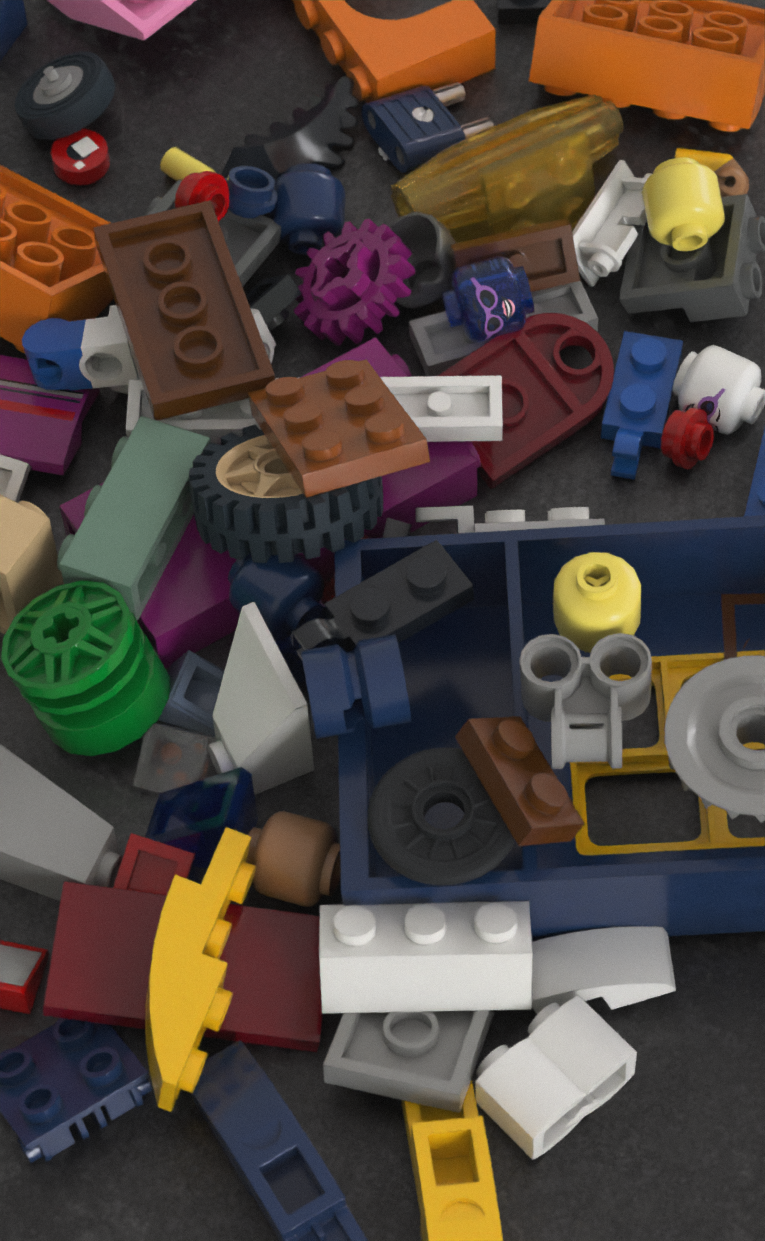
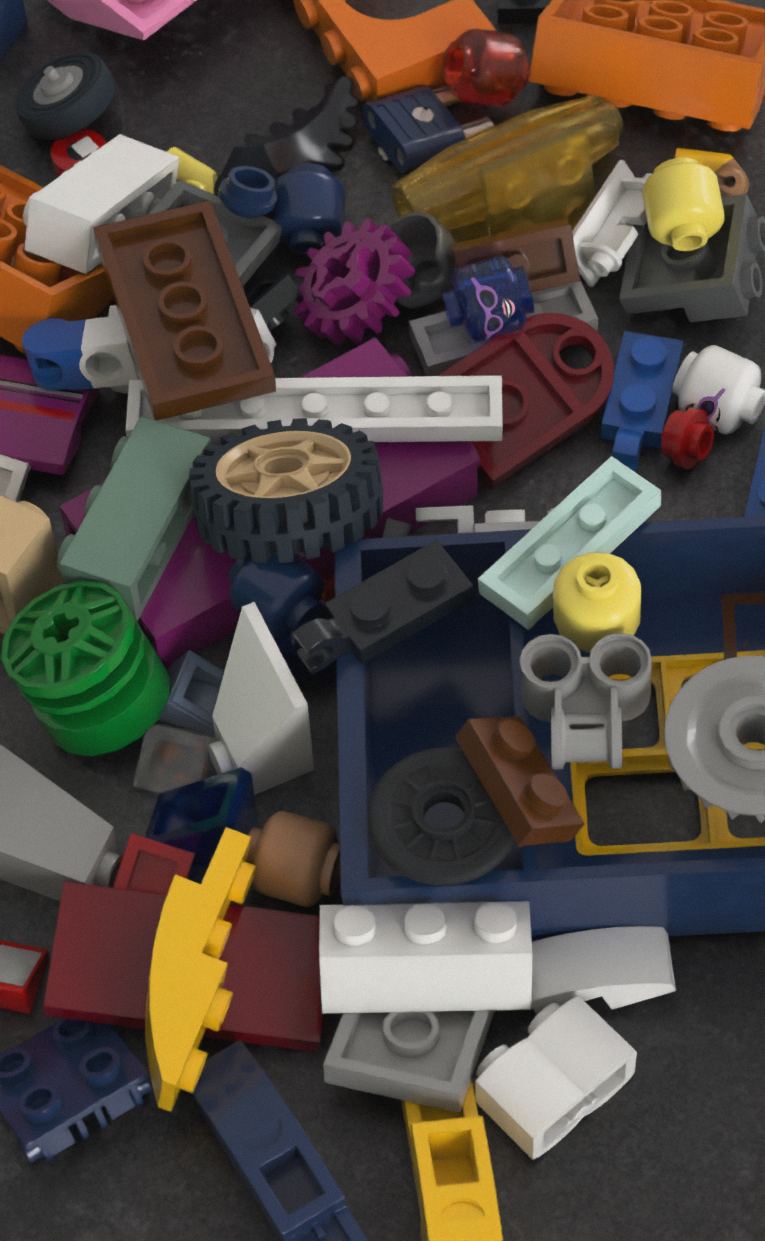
red plate [175,171,229,222] -> none
dark orange plate [248,359,430,498] -> none
dark blue wheel [301,634,411,739] -> none
none -> white brick [23,134,180,274]
none -> clear red head [442,29,530,107]
none -> light aqua plate [478,456,661,630]

